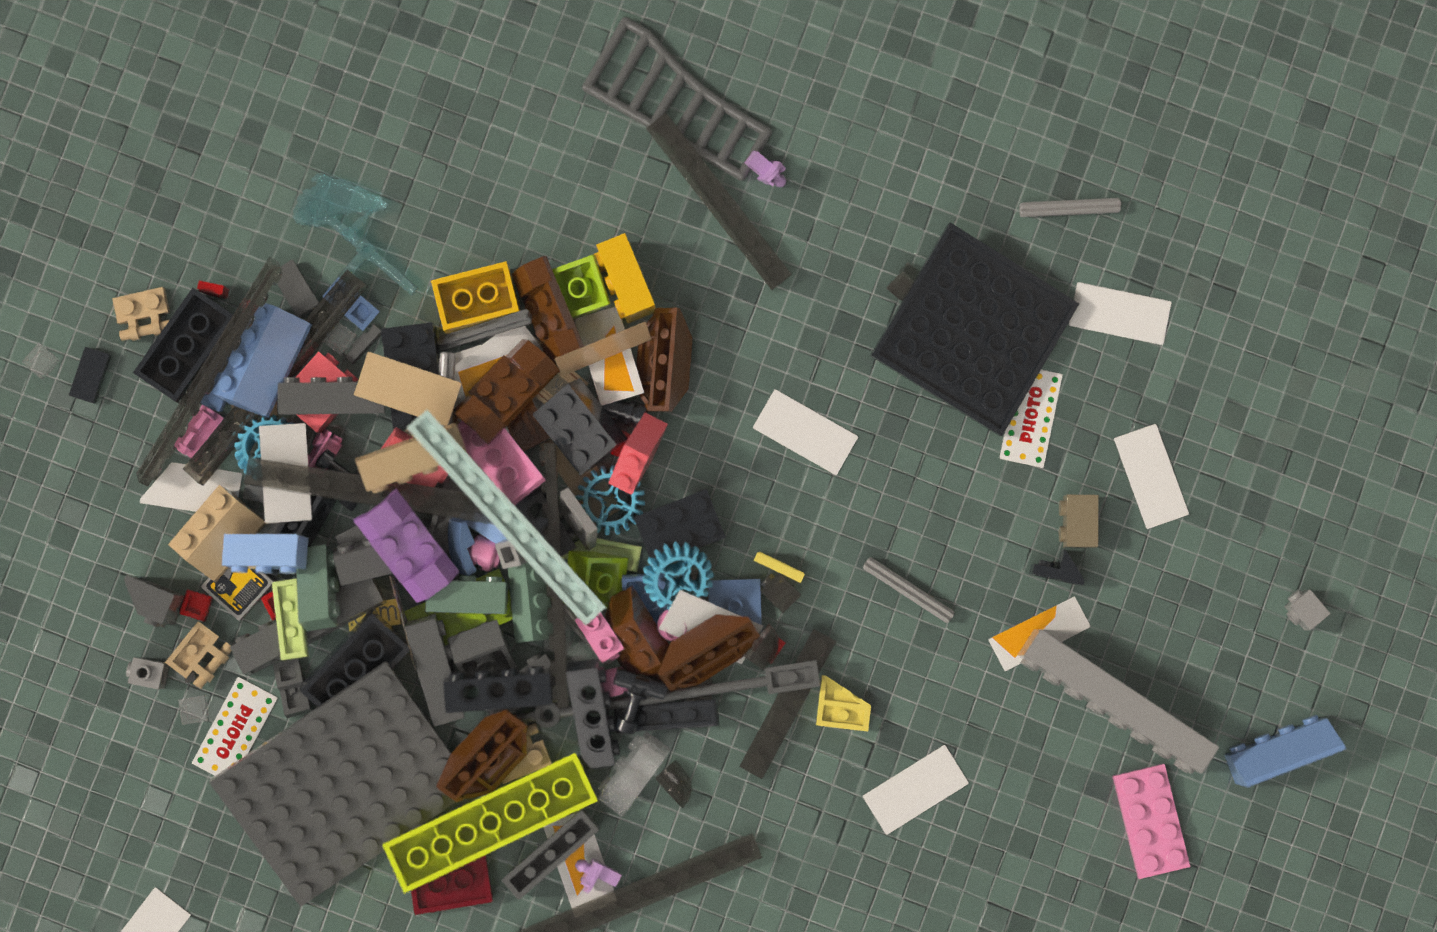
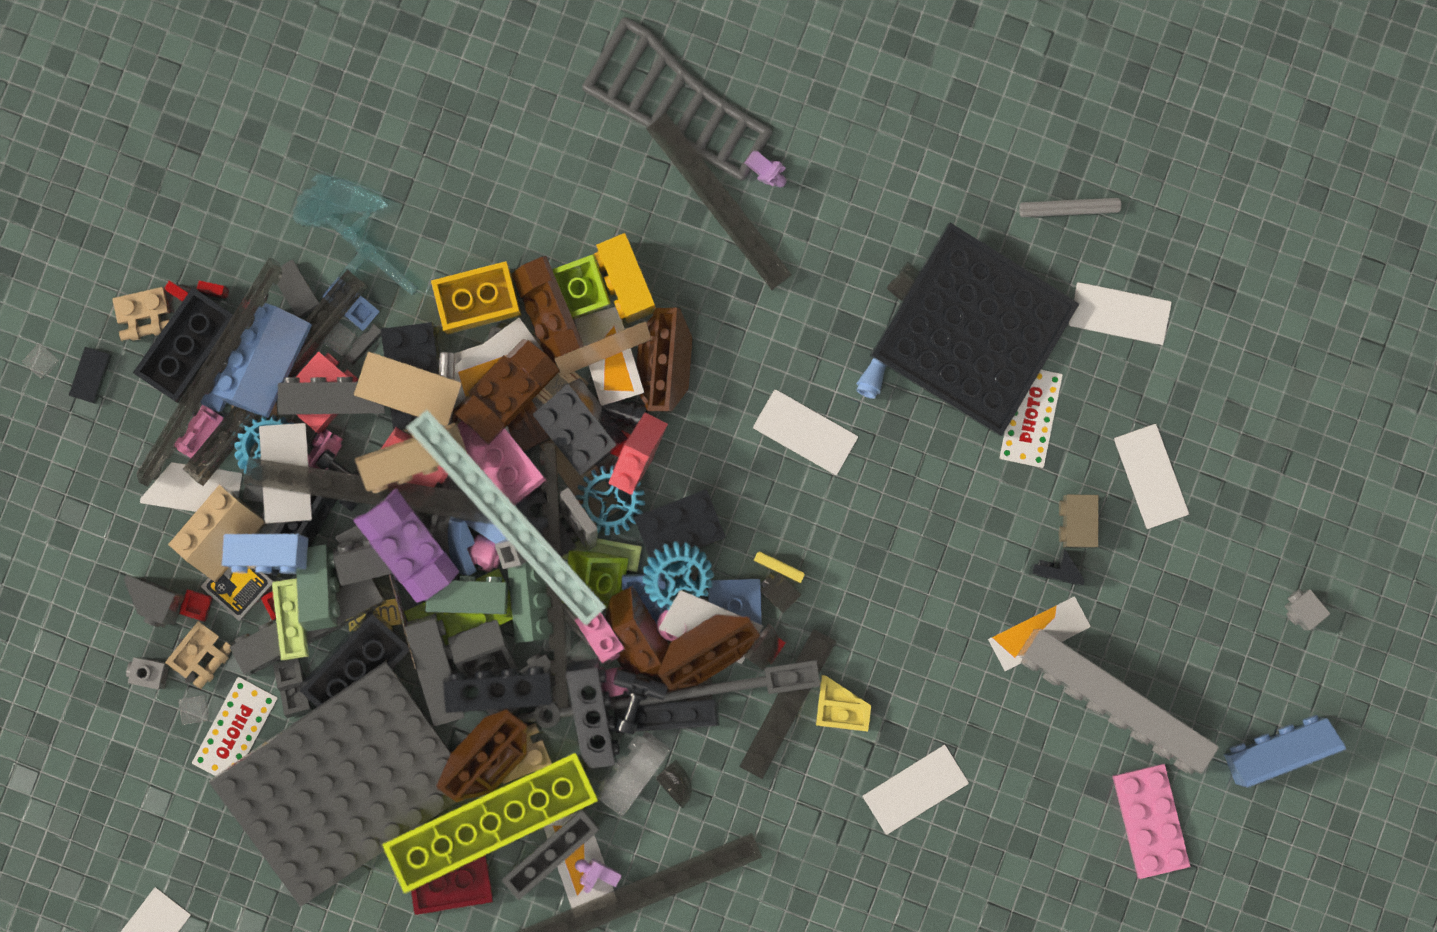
dark grey axle [437,309,533,351] -> none
light grey axle [863,557,955,623] -> none
none -> red tile [164,281,188,301]
none -> light blue cone [856,358,886,399]

